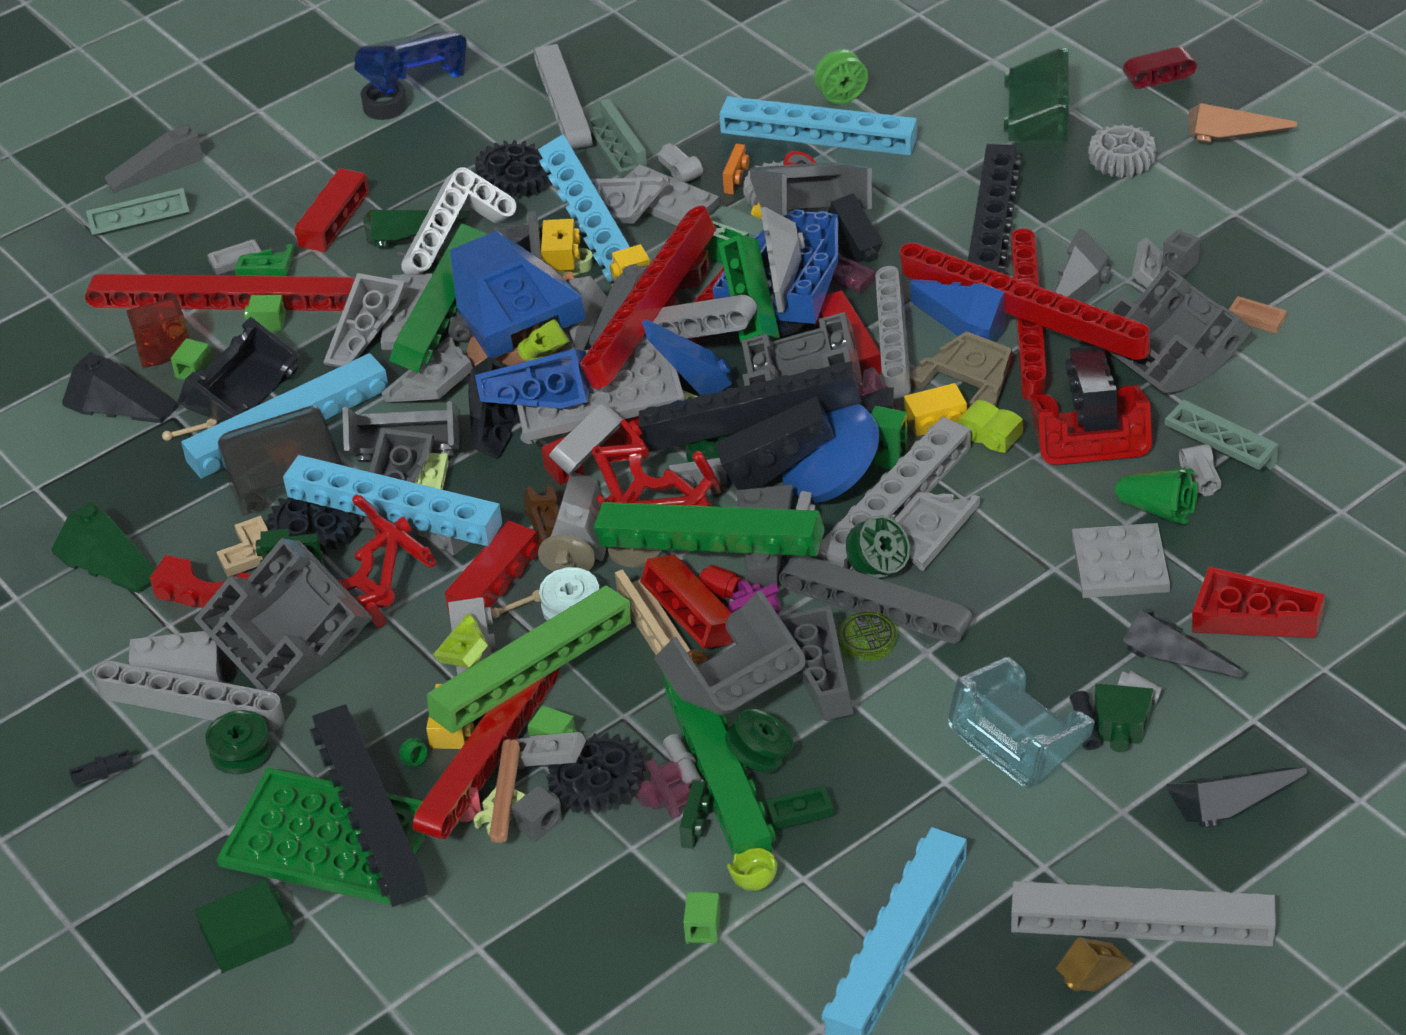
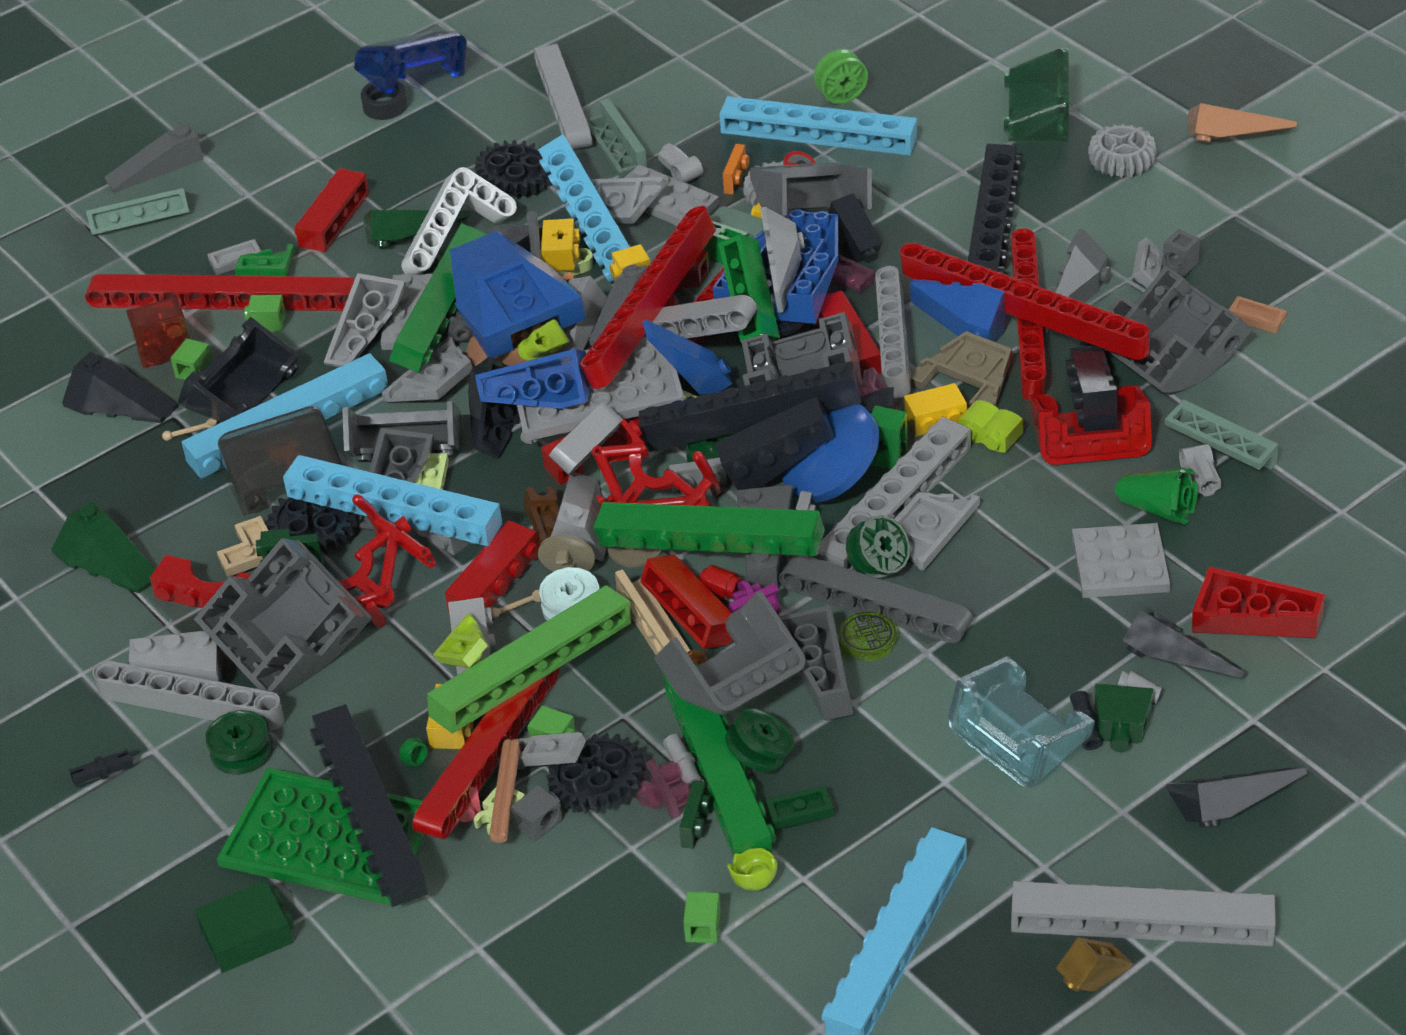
dark red beam [1123,46,1197,89] -> none

